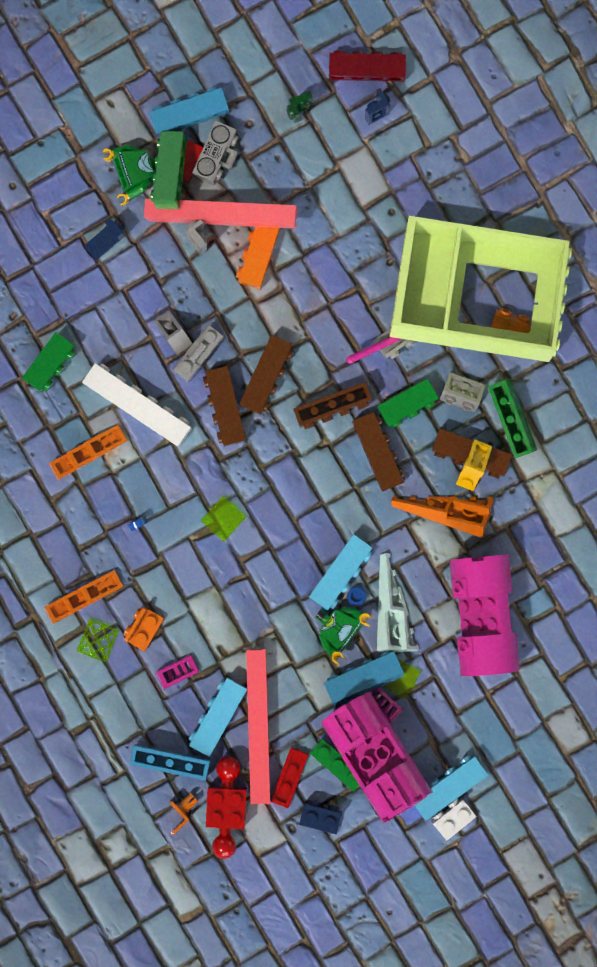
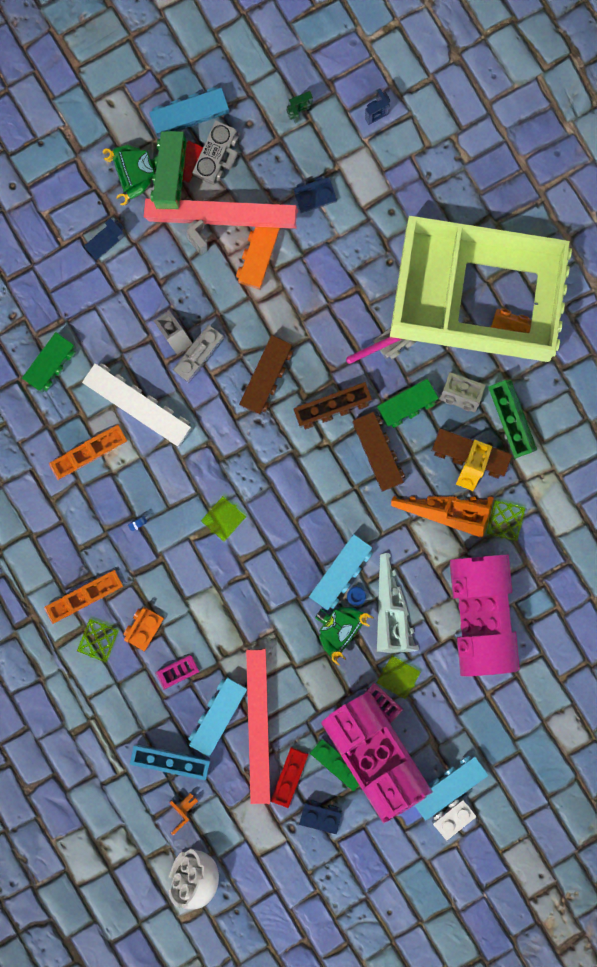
reddish brown brick [203,366,246,447] -> none
red brick [206,756,247,859] -> none
dark azure brick [324,651,405,707] -> none
dark red brick [329,50,406,82] -> none
none -> white cylinder [168,849,219,910]
none -> dark blue bracket [294,176,337,213]
none -> clear neon green window [486,500,525,541]

